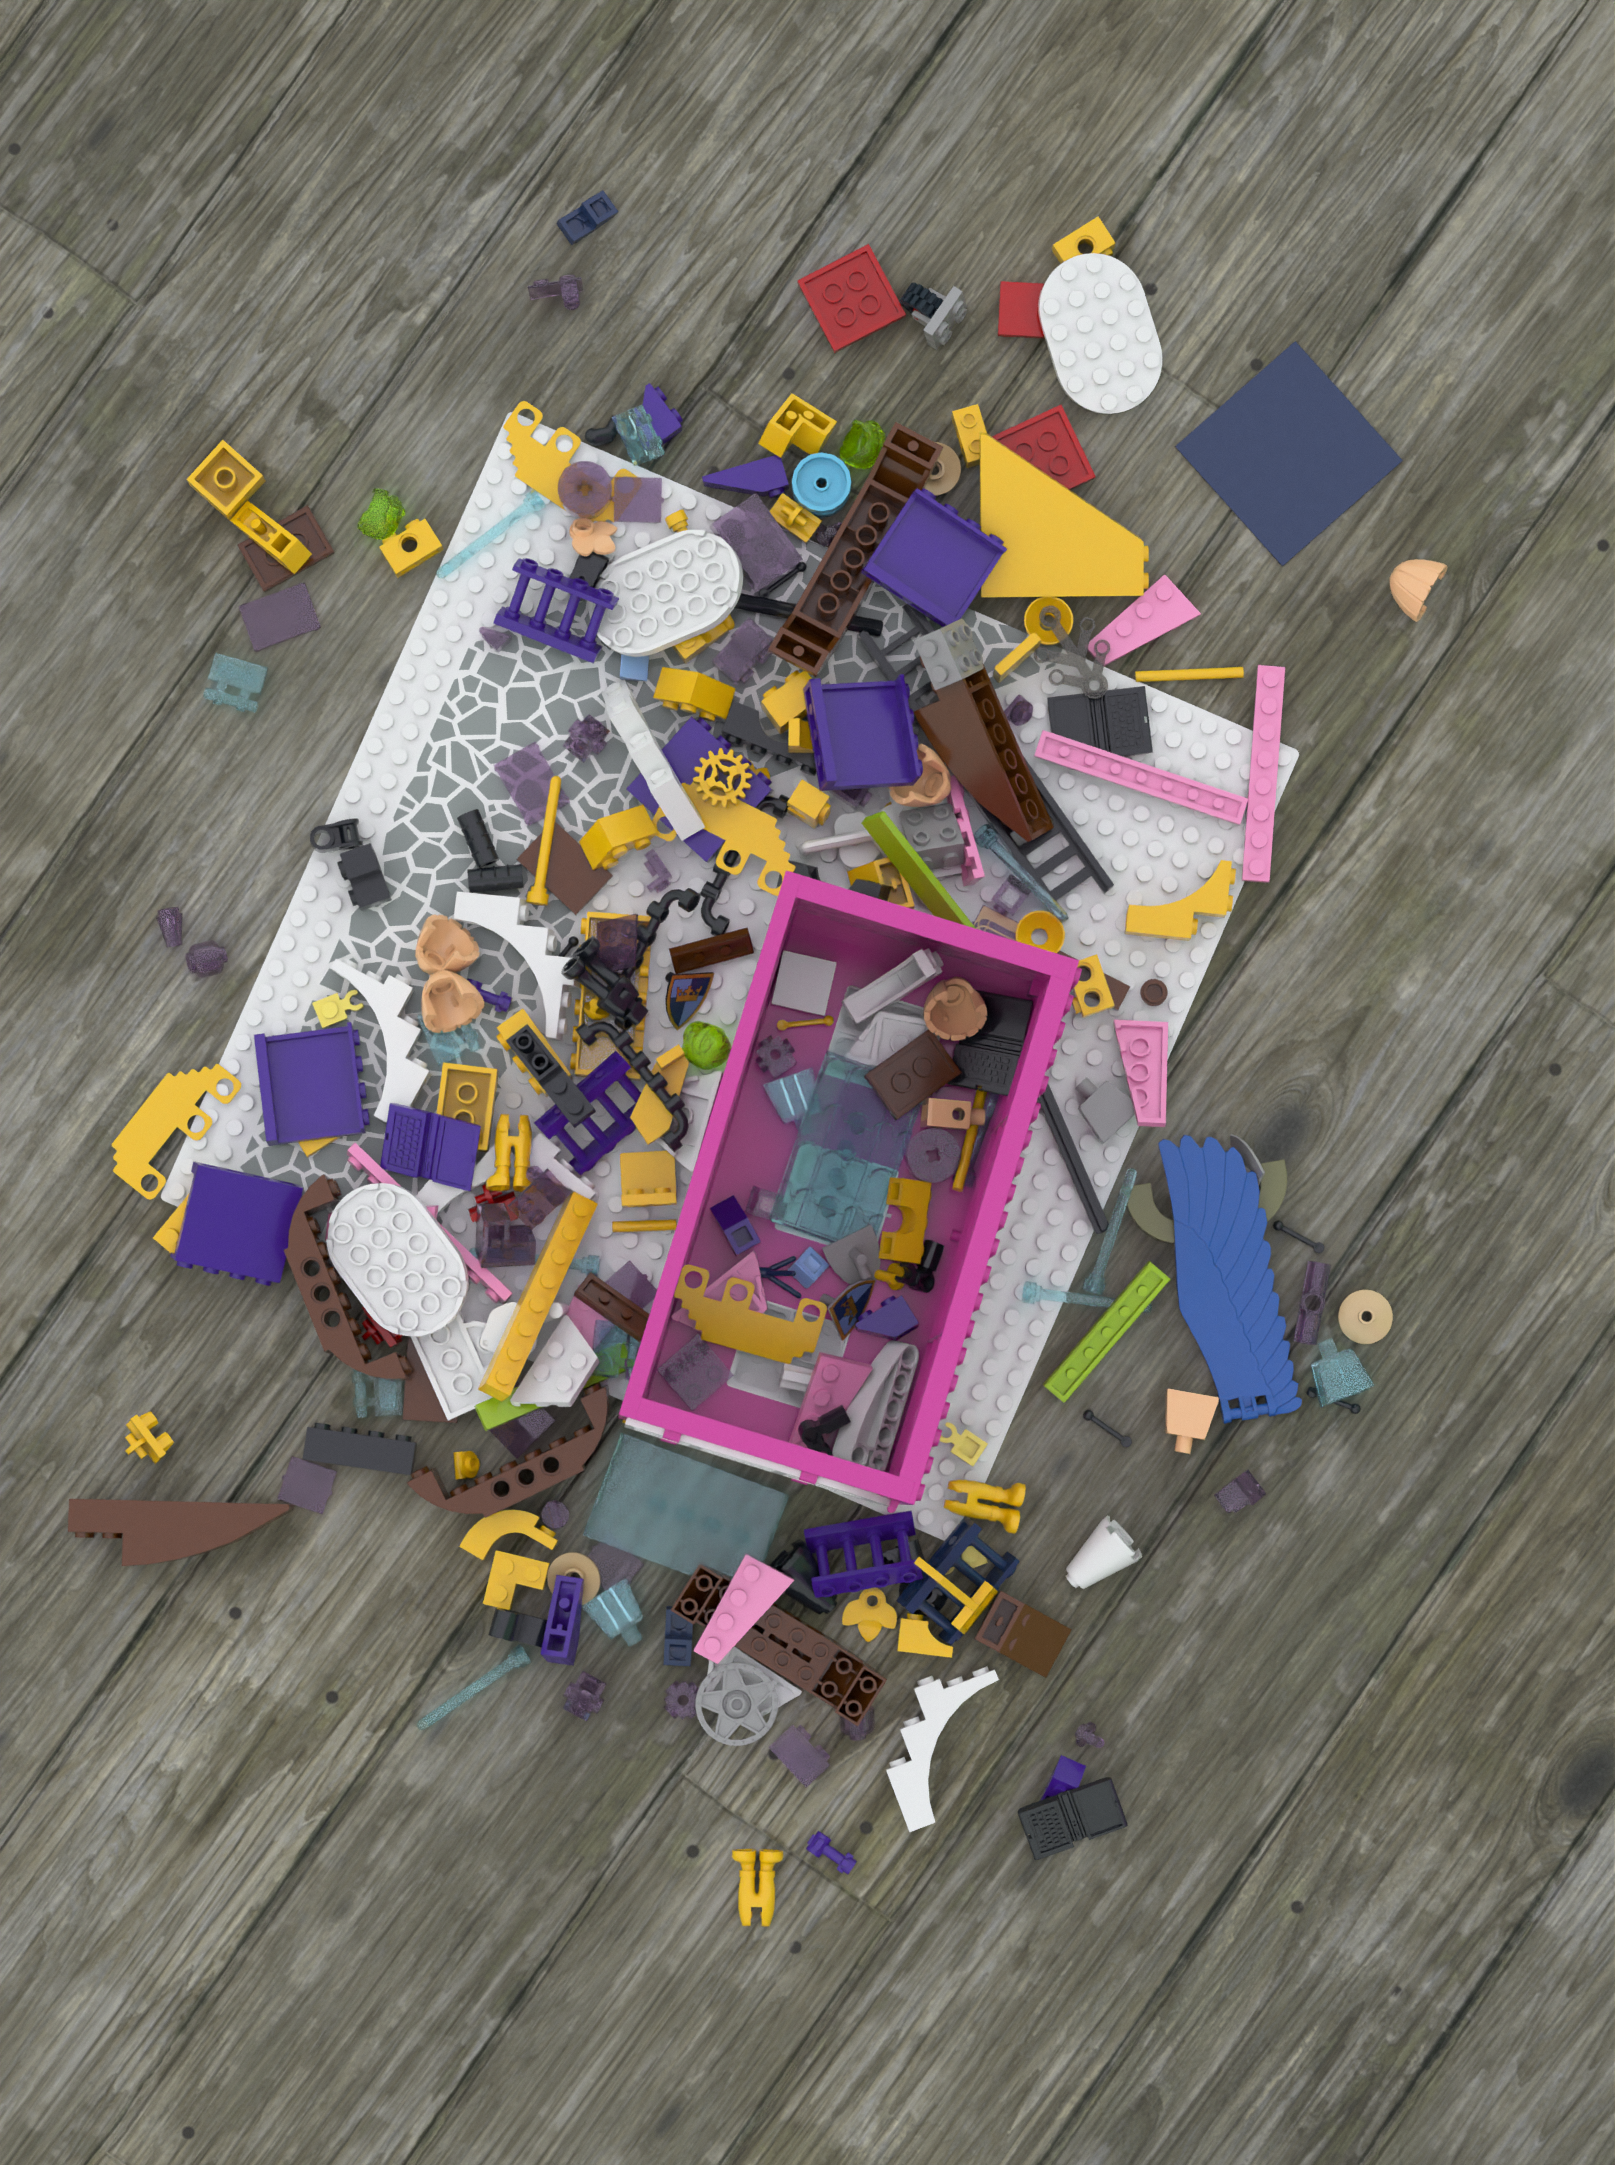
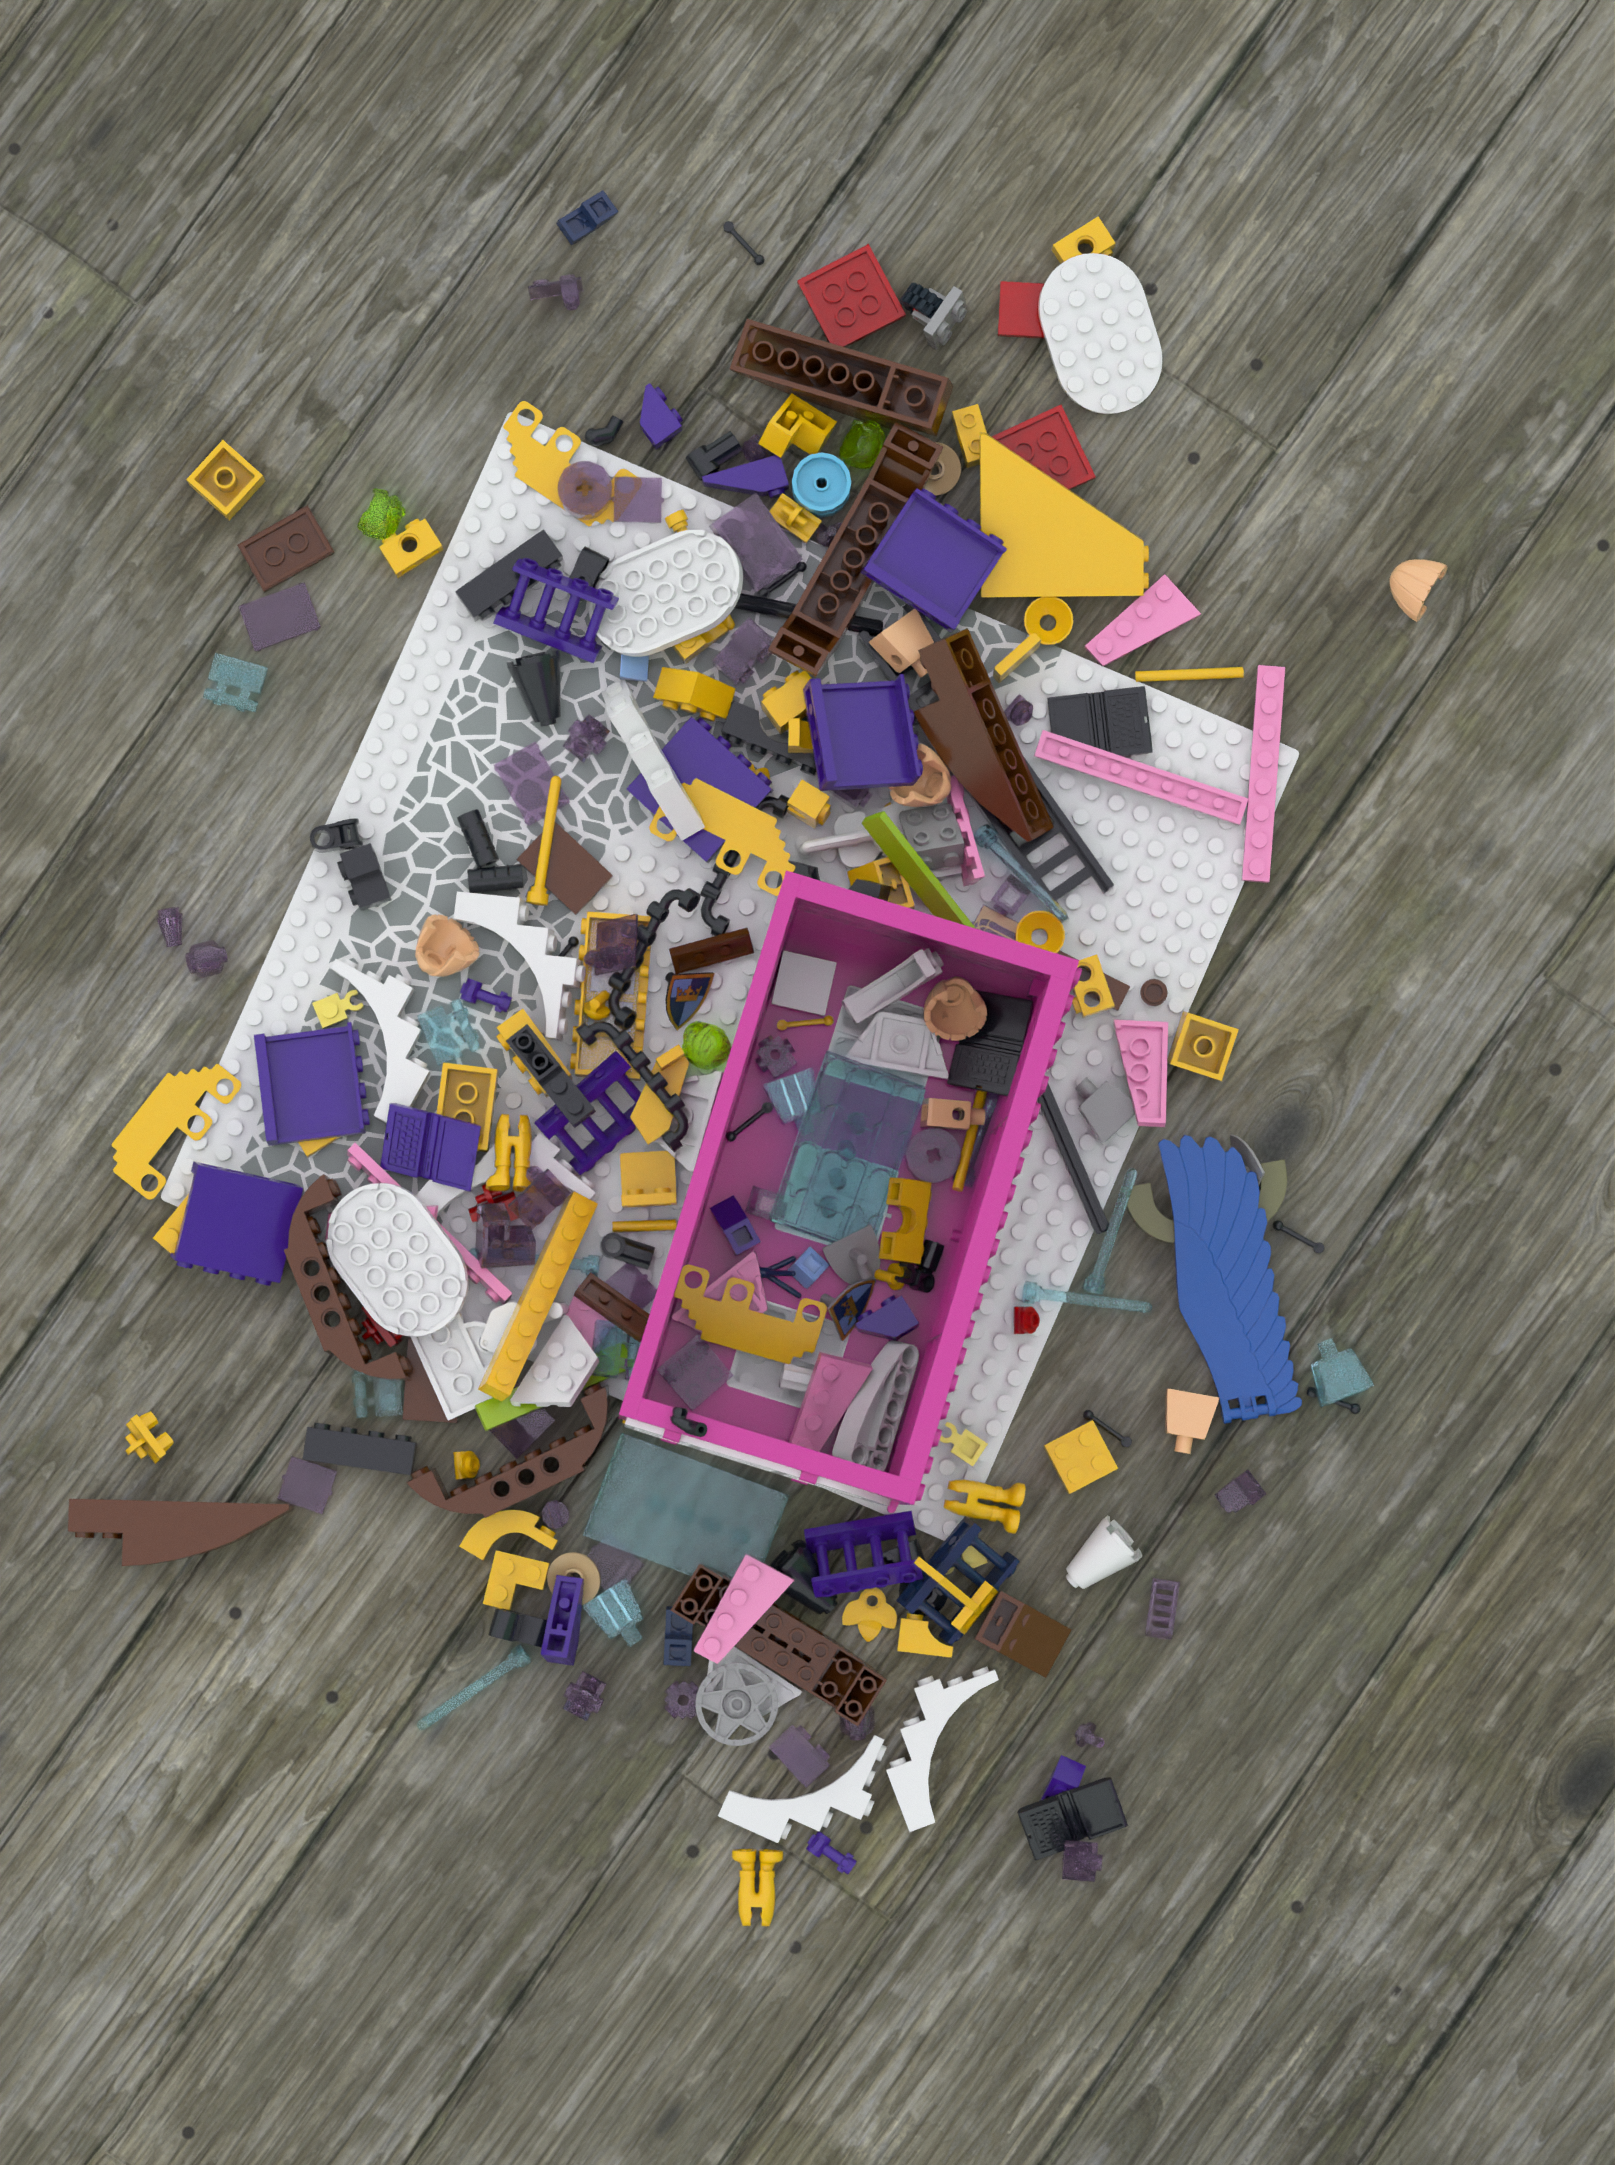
yellow slope [230,500,312,574] -> none
light nougat hair [421,970,484,1033] -> none
clear light blue piece [436,489,546,579] -> none
clear purple slope [479,627,513,653] -> none
black piece [561,936,649,1026] -> none
light nougat plate [569,518,617,556] -> none
yellow brick [579,805,657,870] -> none
clear light blue plate [612,404,665,466] -> none
clear purple bracket [643,849,673,893] -> none
yellow gear [693,748,753,808] -> none
black bar [798,1405,851,1456] -> none
reddish brown tile [864,1029,962,1120] -> none
light grey bracket [914,619,984,690] -> none
clear smoke plant [1034,606,1110,699] -> none
lime tile [1042,1261,1170,1403] -> none
yellow arch [1125,860,1236,941] -> none
dark blue piece [1175,341,1403,567] -> none
clear purple piece [1293,1261,1331,1346] -> none
tan dish [1338,1290,1393,1344] -> none
none -> black brick [455,529,563,622]
none -> black cone [506,650,561,727]
none -> black piece [600,1233,655,1270]
none -> black arm [670,1407,707,1437]
none -> black piece [685,431,743,481]
none -> white arch [718,1735,887,1843]
none -> black hinge [723,221,765,265]
none -> black hinge [726,1102,773,1142]
none -> reddish brown slope [729,319,954,436]
none -> clear purple plate [742,433,774,462]
none -> light nougat torso [869,609,934,678]
none -> red plate [1014,1306,1040,1334]
none -> yellow brick [1043,1420,1118,1494]
none -> clear purple brick [1062,1840,1103,1882]
none -> clear purple slope [1145,1578,1180,1639]
none -> yellow brick [1167,1011,1239,1081]

